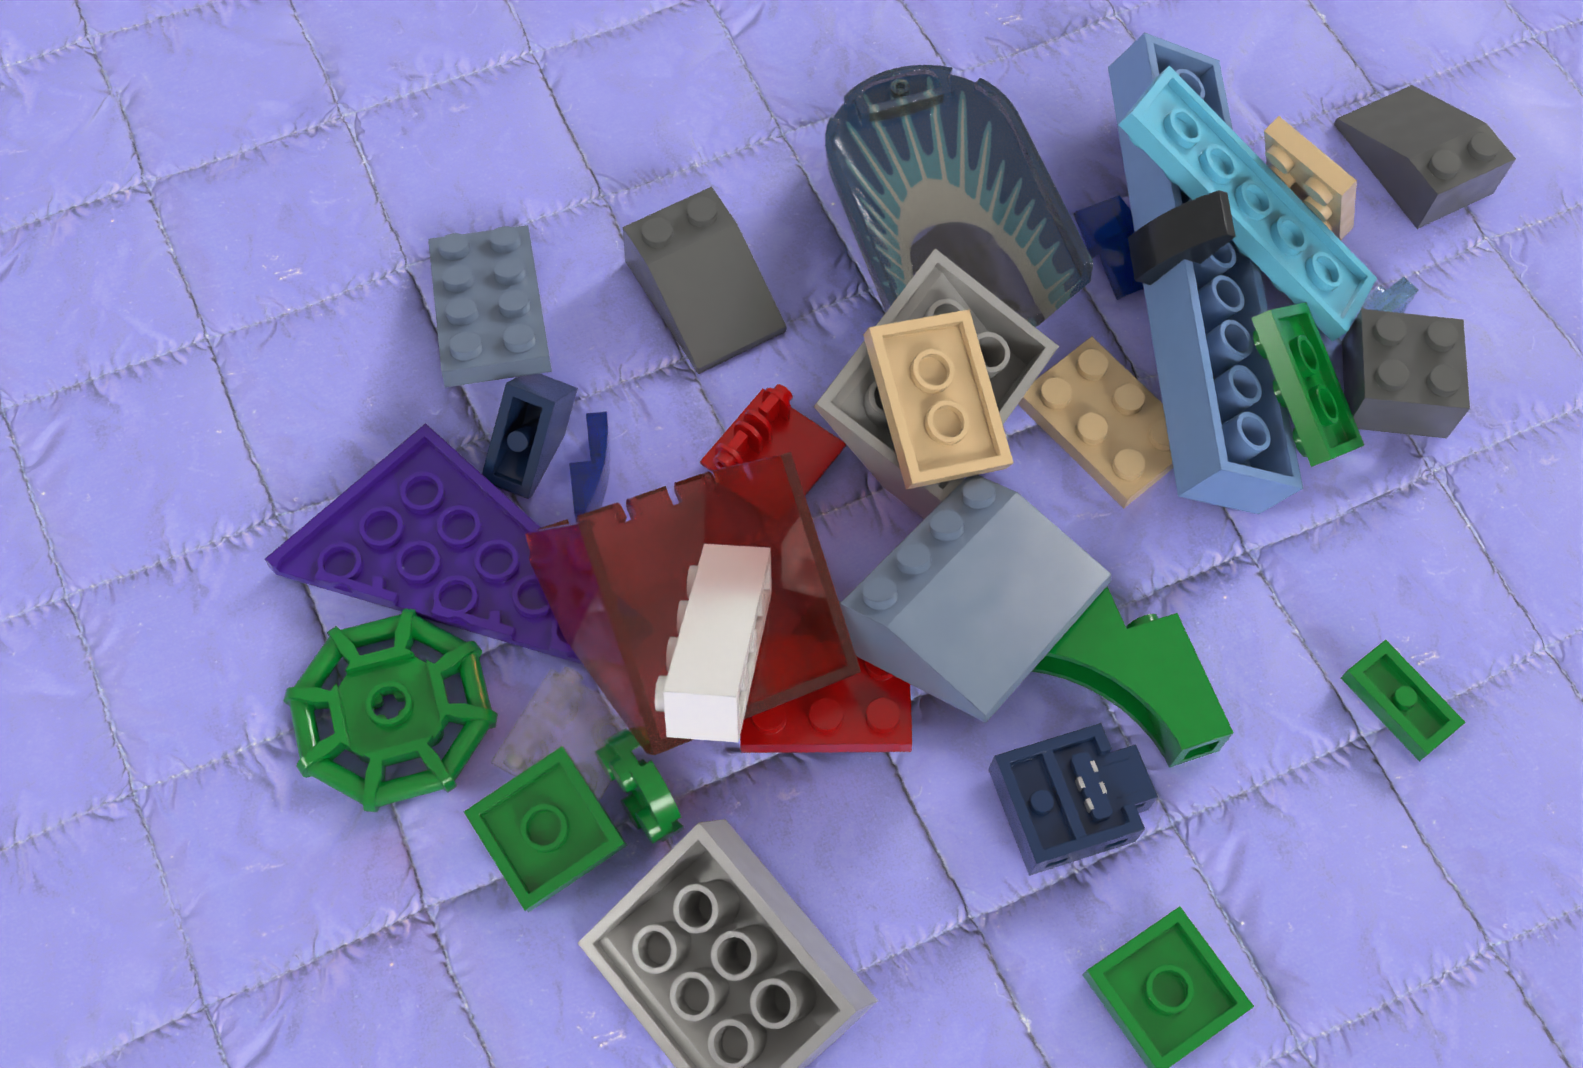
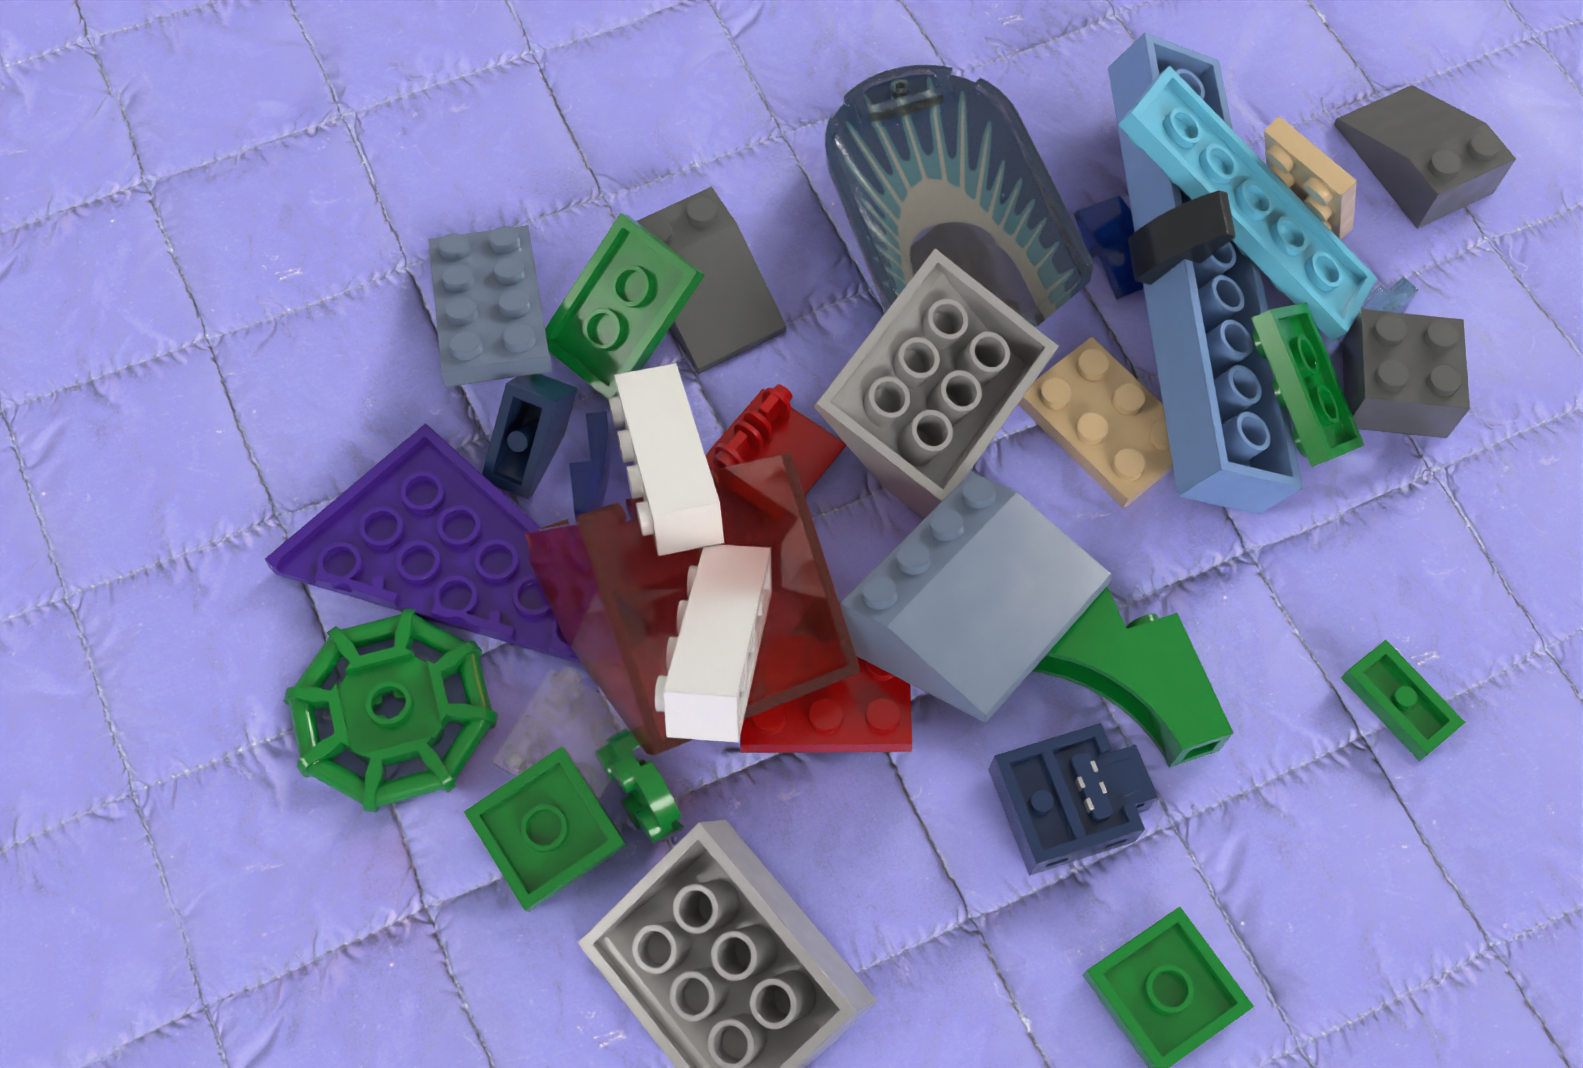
tan plate [863,309,1014,490] -> none
none -> green plate [545,213,705,399]
none -> white brick [608,363,724,556]

